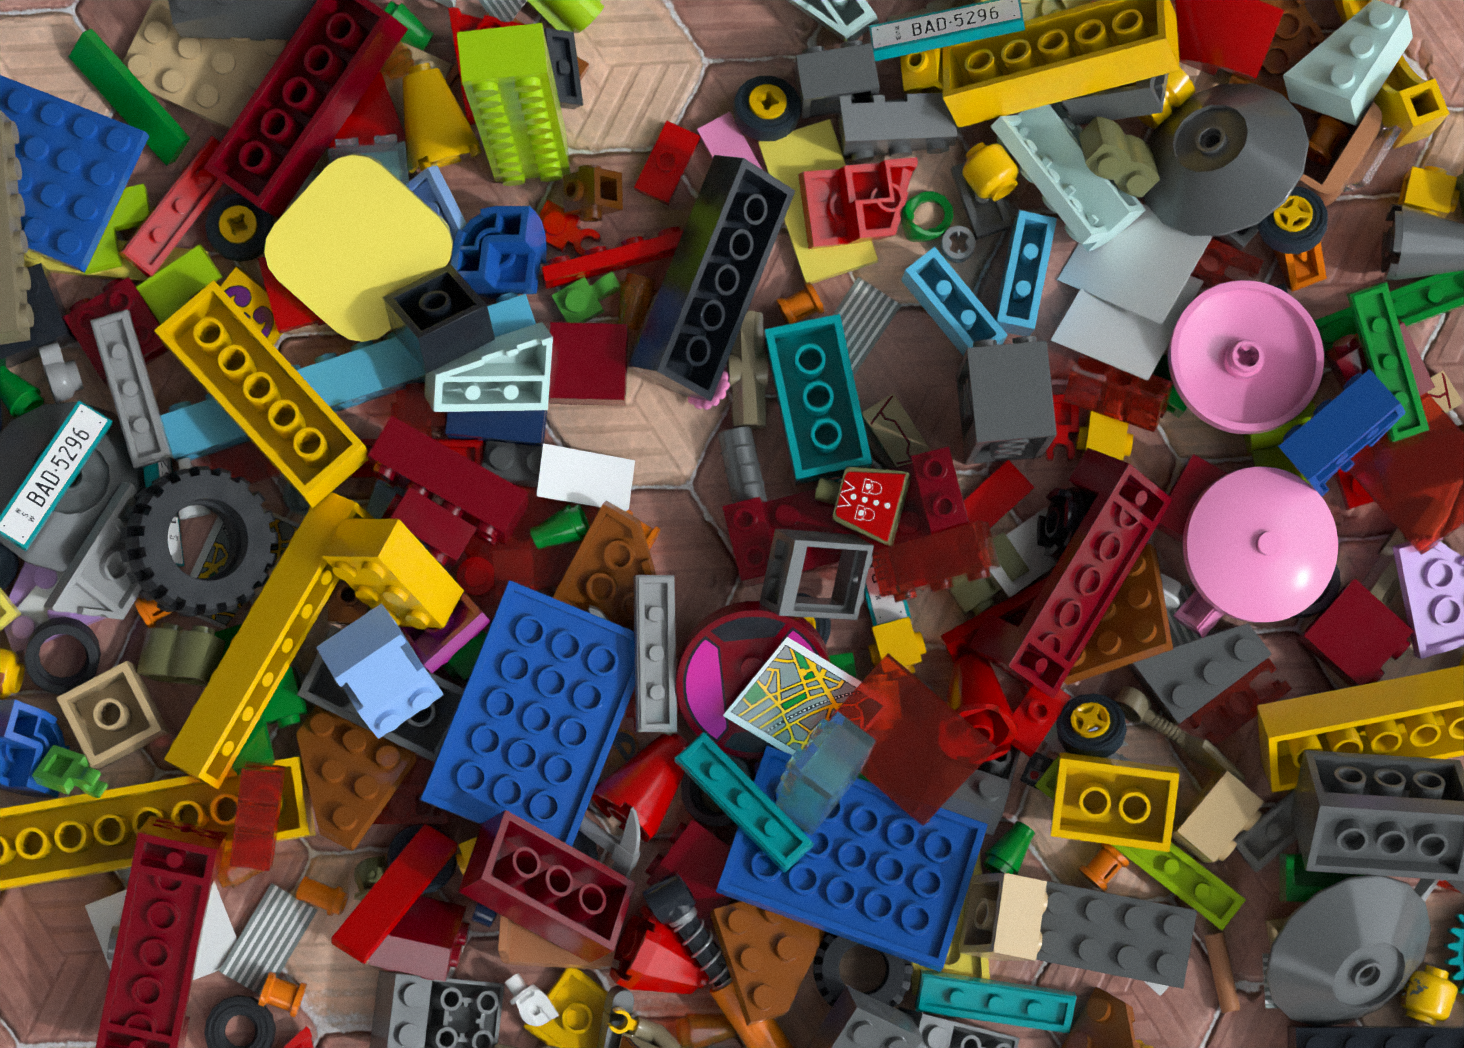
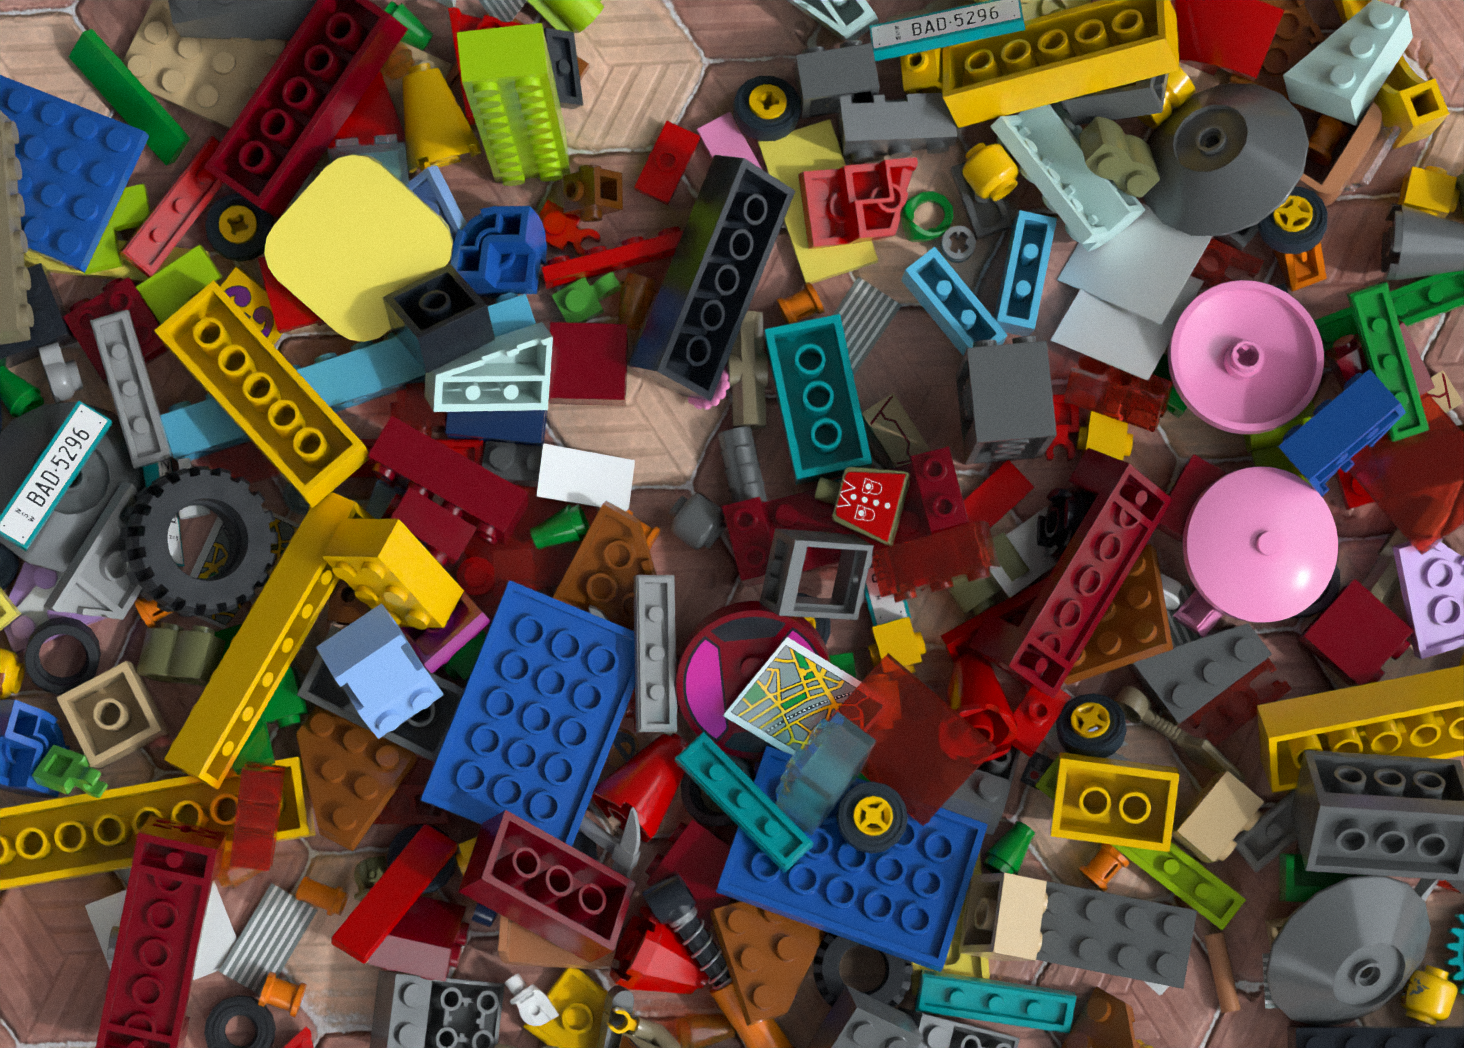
none -> dark grey head [668,493,727,550]
none -> black wheel [836,781,908,854]

